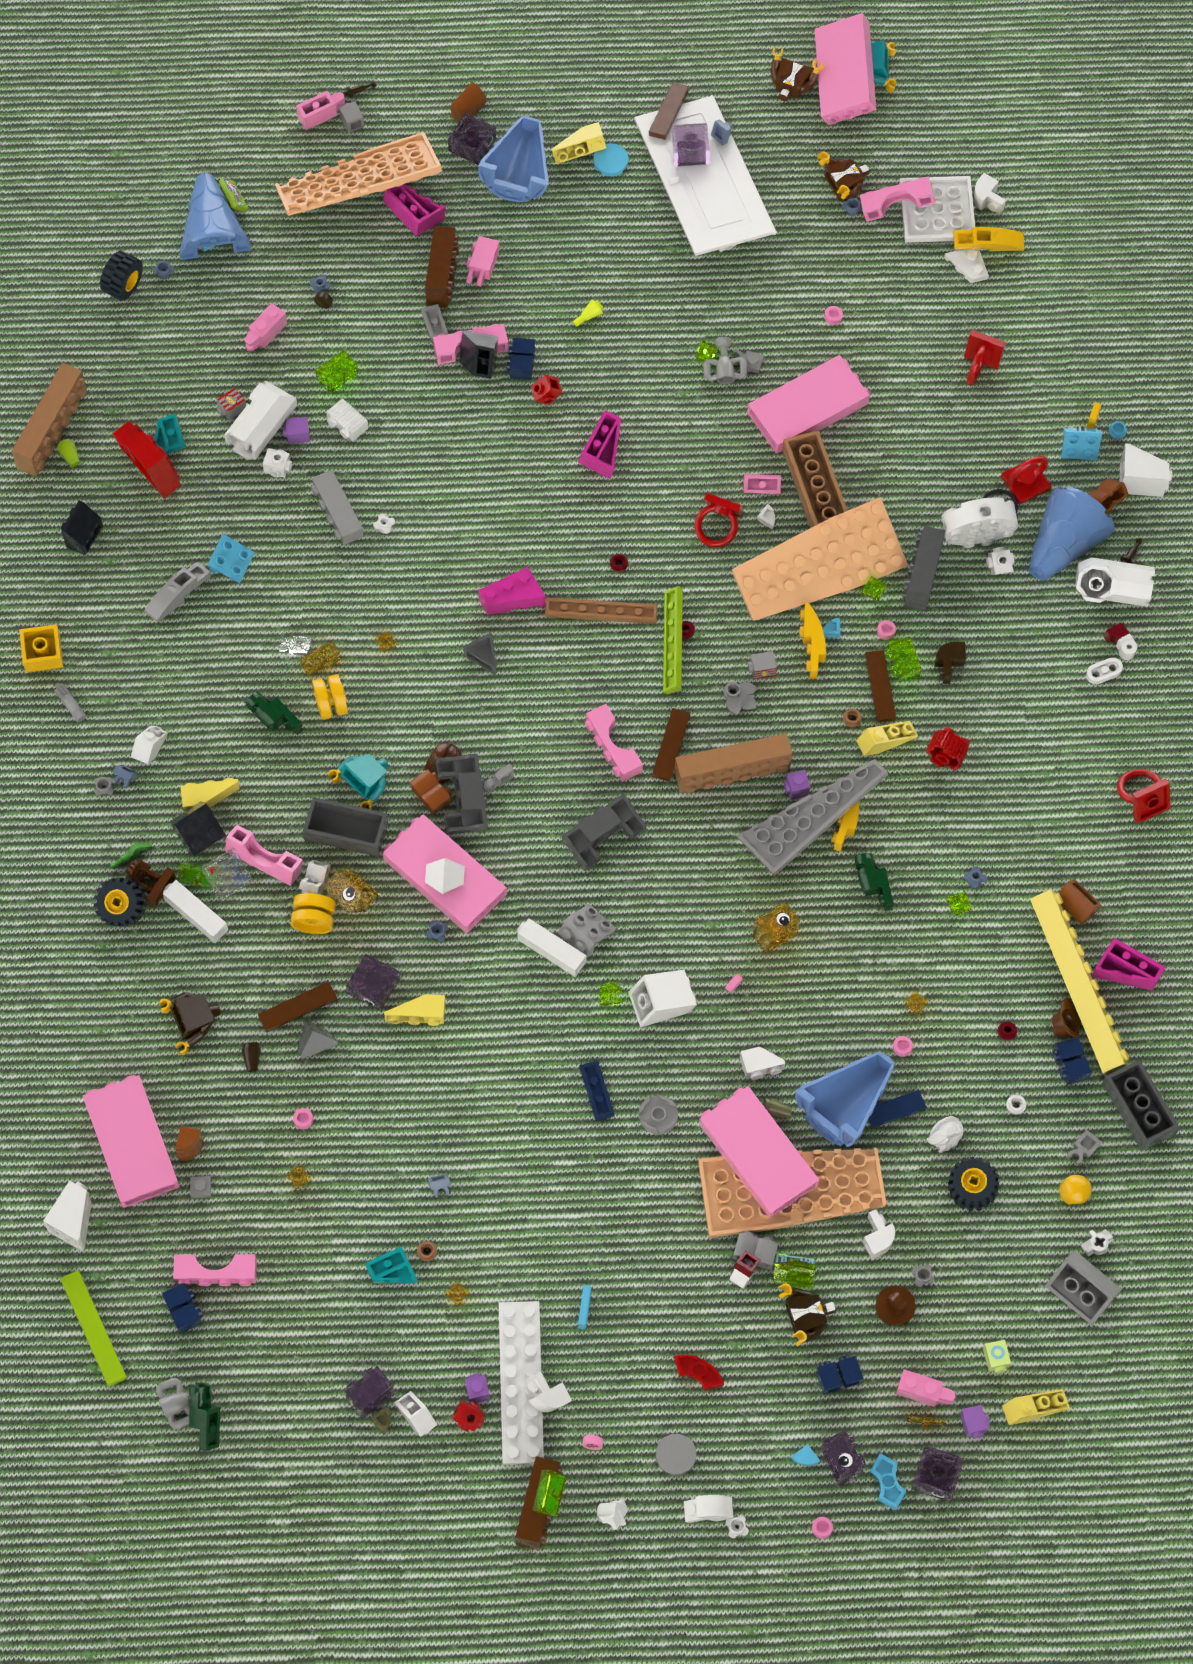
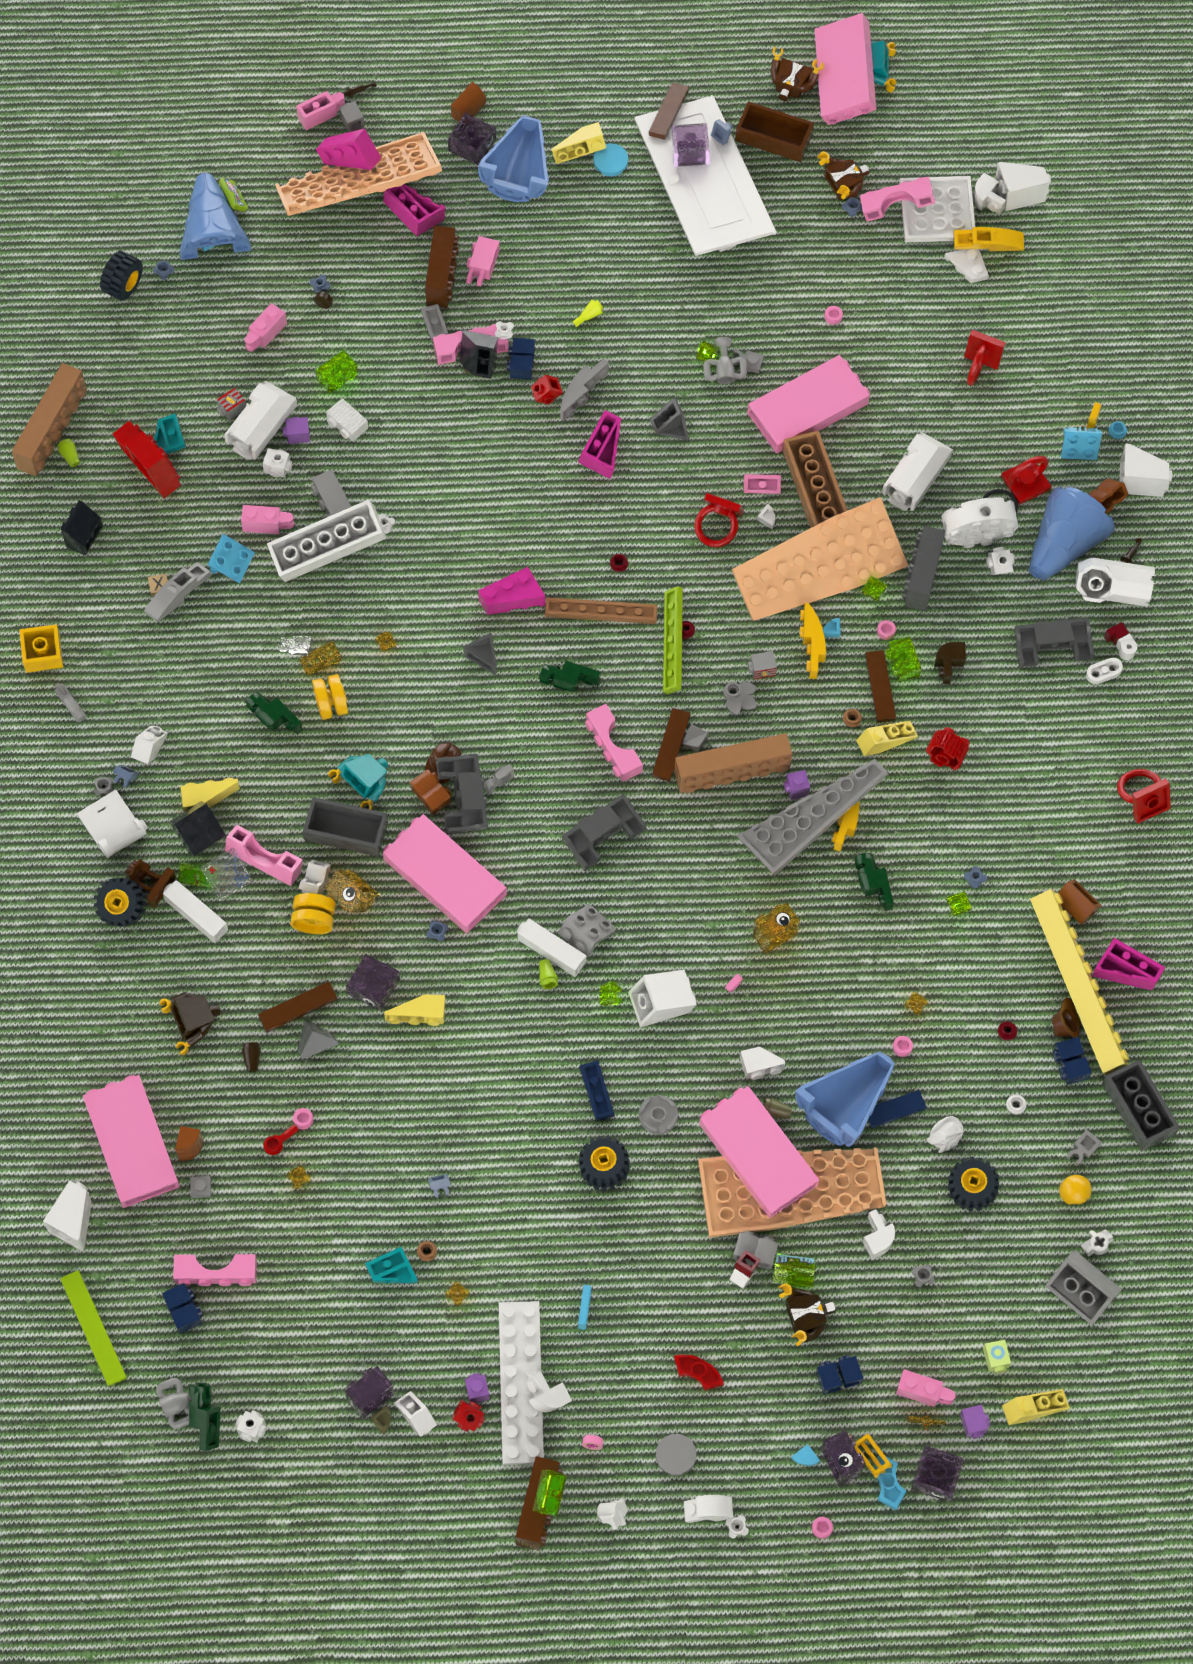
bright green hand [110,843,152,869] -> none
white slope [425,858,465,894] -> none
reddish brown tile [875,1285,916,1326] -> none
none -> white door [77,790,148,858]
none -> tan tile [148,574,168,596]
none -> white brick [235,1410,267,1443]
none -> bright pink hinge [241,505,295,534]
none -> red plate [263,1125,299,1155]
none -> white brick [267,500,387,582]
none -> dark pink wedge [316,128,382,170]
none -> white plate [495,321,514,340]
none -> dark green plate [539,660,601,692]
none -> lime cone [539,959,559,989]
none -> light grey slope [560,358,609,421]
none -> black wheel [579,1136,630,1191]
none -> dark grey slope [650,398,690,441]
none -> light grey slope [682,725,708,753]
none -> reddish brown piece [735,101,814,162]
none -> yellow tile [852,1433,892,1478]
none -> white brick [882,432,953,511]
none -> white slope [995,162,1051,211]
none -> dark grey bracket [1014,618,1094,667]

